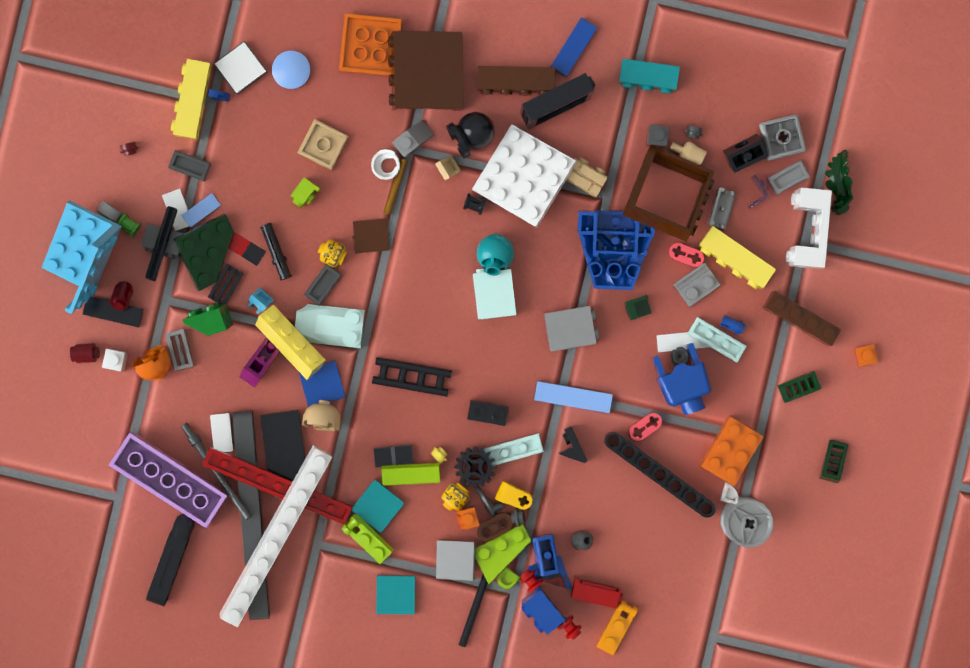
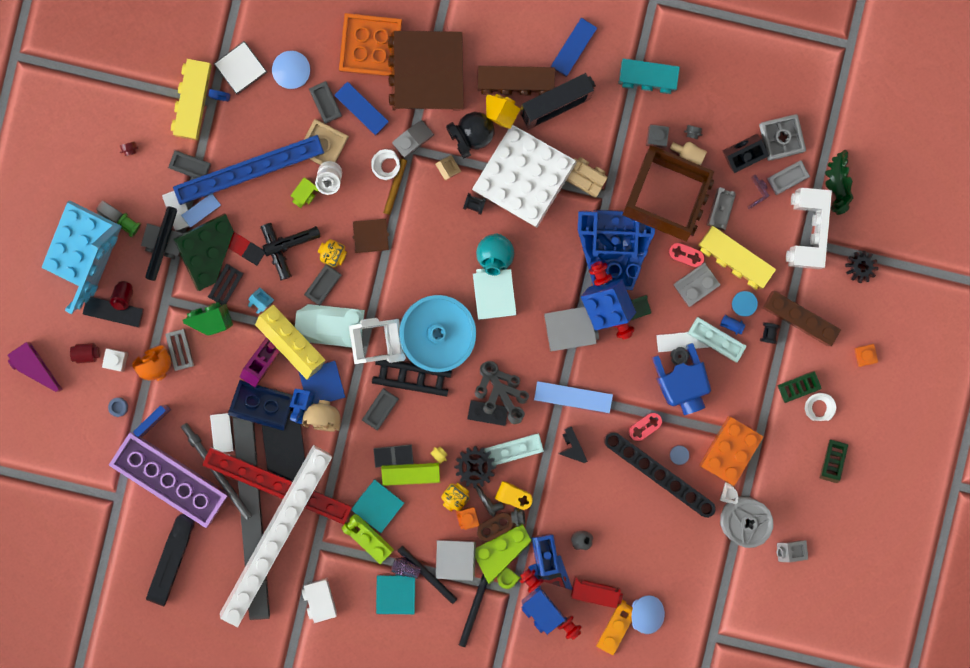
none -> magenta slope [7,342,62,392]
none -> sand blue tile [108,398,128,417]
none -> blue tile [133,405,171,437]
none -> blue tile [173,135,324,205]
none -> dark blue tile [228,380,293,431]
none -> black pin [262,226,320,257]
none -> blue plate [289,388,314,424]
none -> white brick [302,578,337,623]
none -> dark grey tile [309,81,342,124]
none -> white wheel [315,161,343,195]
none -> blue tile [334,82,389,136]
none -> white piece [349,318,406,364]
none -> dark grey tile [362,388,399,431]
none -> clear purple cone [391,557,421,579]
none -> black bar [398,545,457,604]
none -> medium azure dish [399,295,476,372]
none -> dark grey plant [475,361,529,424]
none -> yellow slope [486,94,521,129]
none -> blue brick [581,261,636,339]
none -> light blue dish [632,595,665,634]
none -> sand blue tile [670,445,689,465]
none -> dark azure piece [732,291,758,317]
none -> black bush [760,322,780,344]
none -> light grey bracket [776,540,808,562]
none -> white piece [804,393,837,421]
none -> black gear [845,251,878,283]

